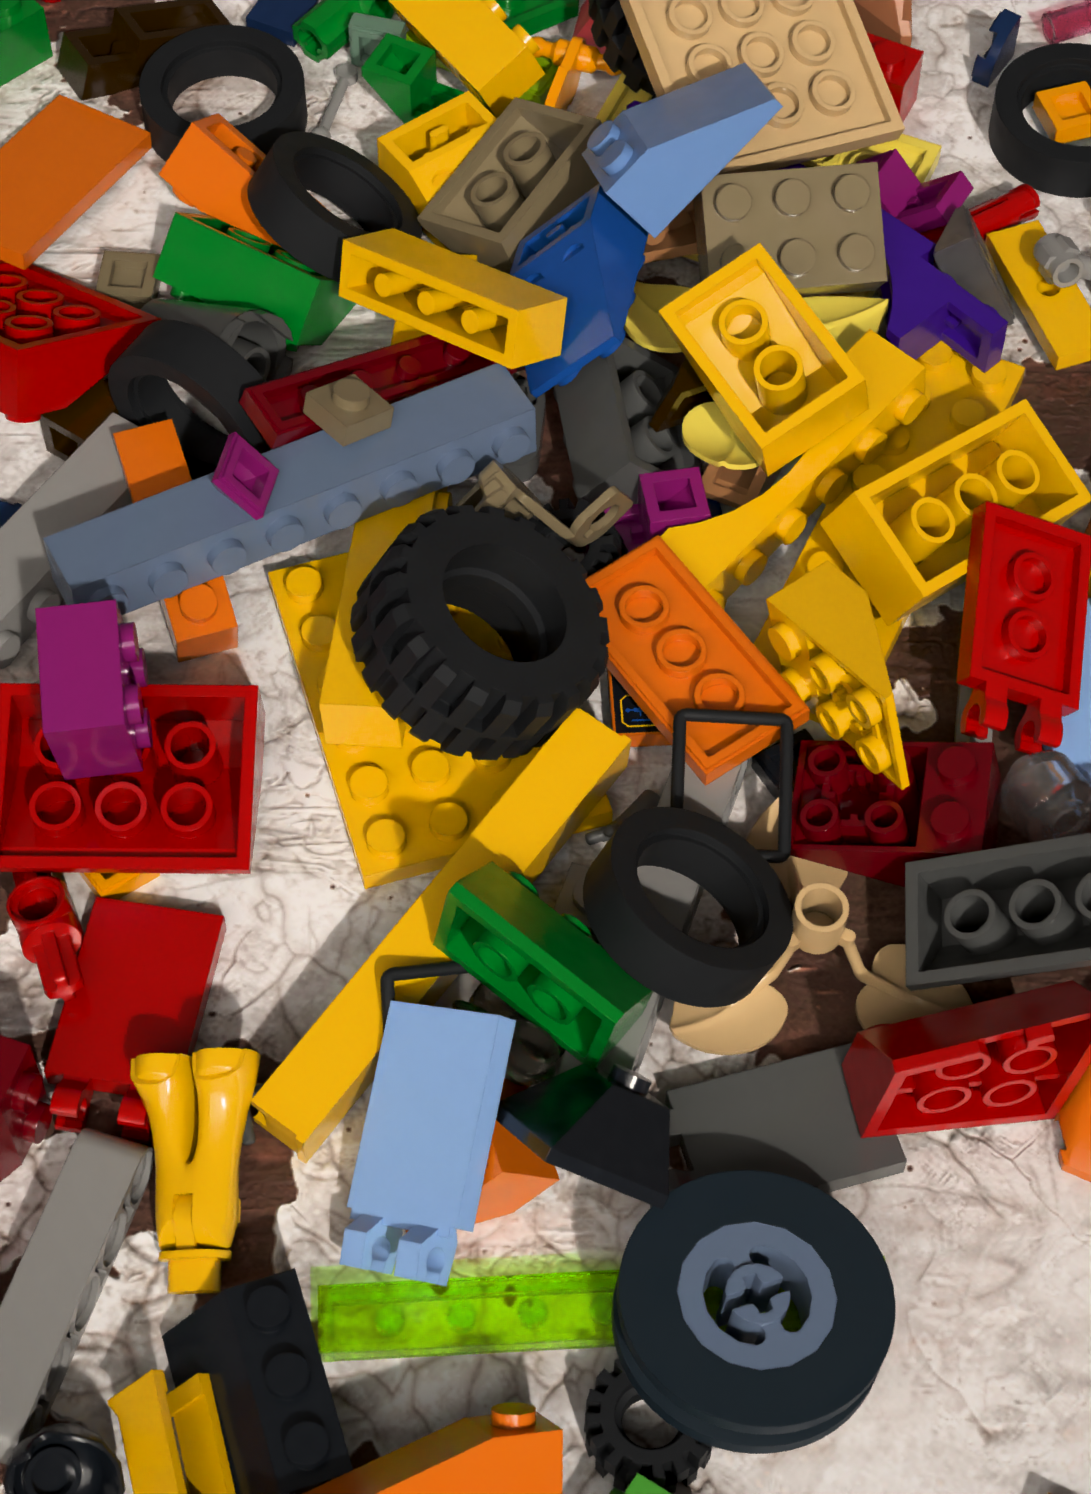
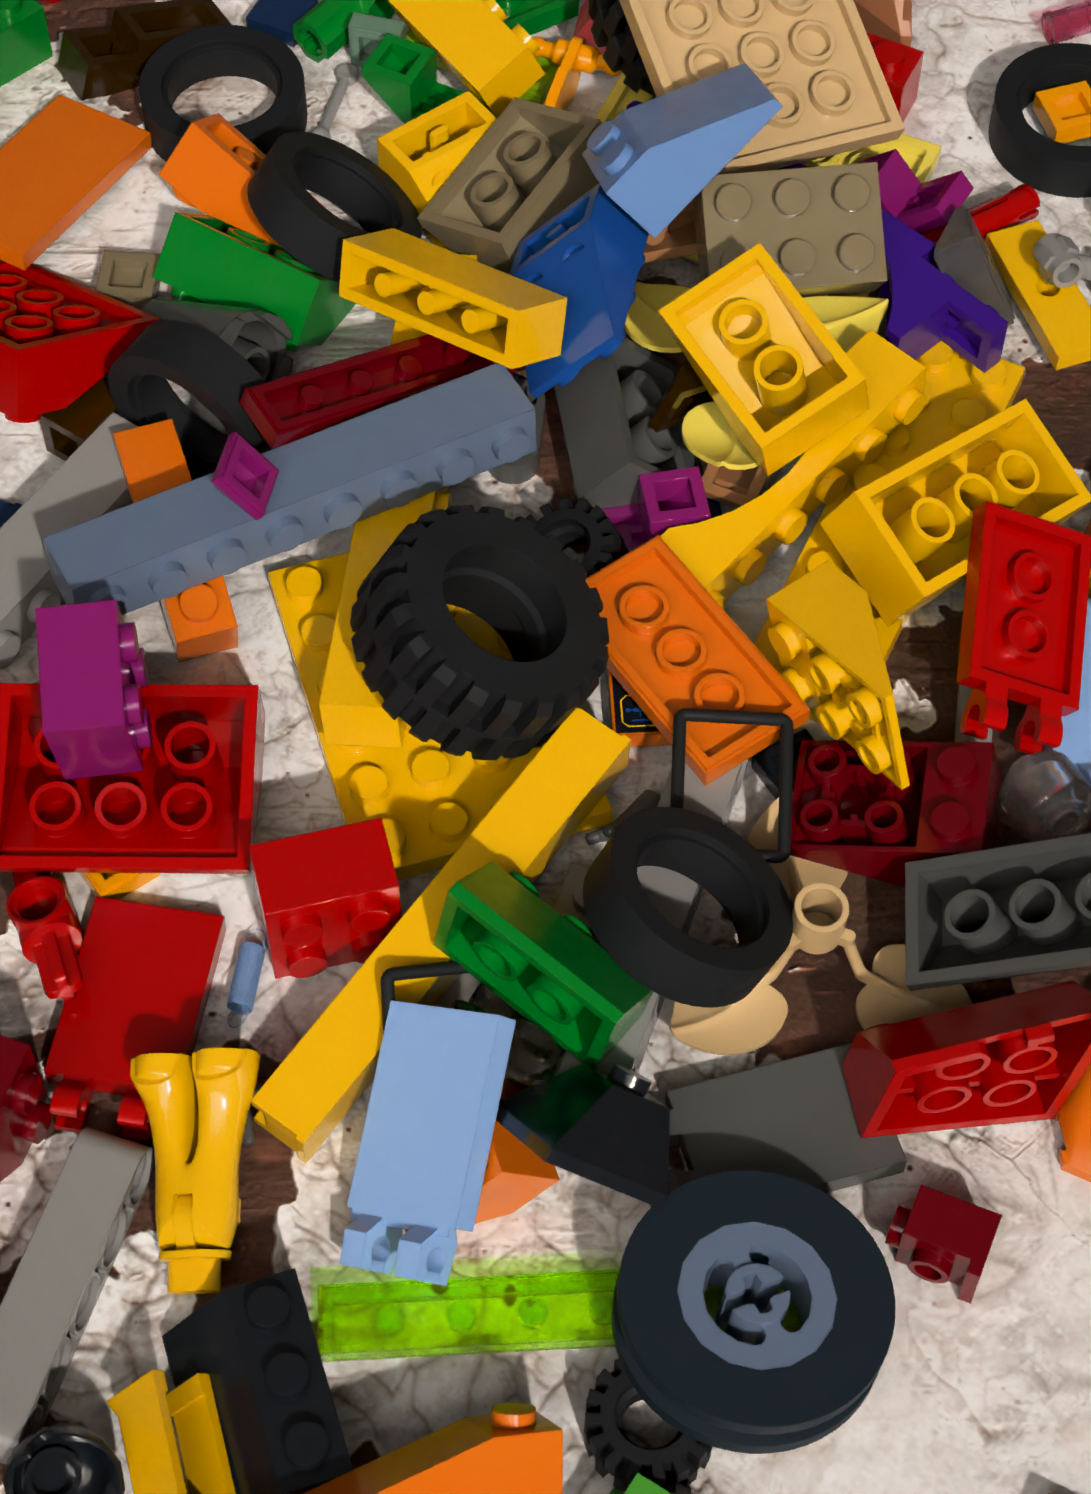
dark tan plate [303,374,394,447] -> none
dark tan piece [455,459,633,547] -> none
dark blue tile [971,9,1021,88] -> none
none -> light blue piece [227,929,266,1028]
none -> red brick [249,818,402,979]
none -> dark red brick [885,1184,1002,1304]

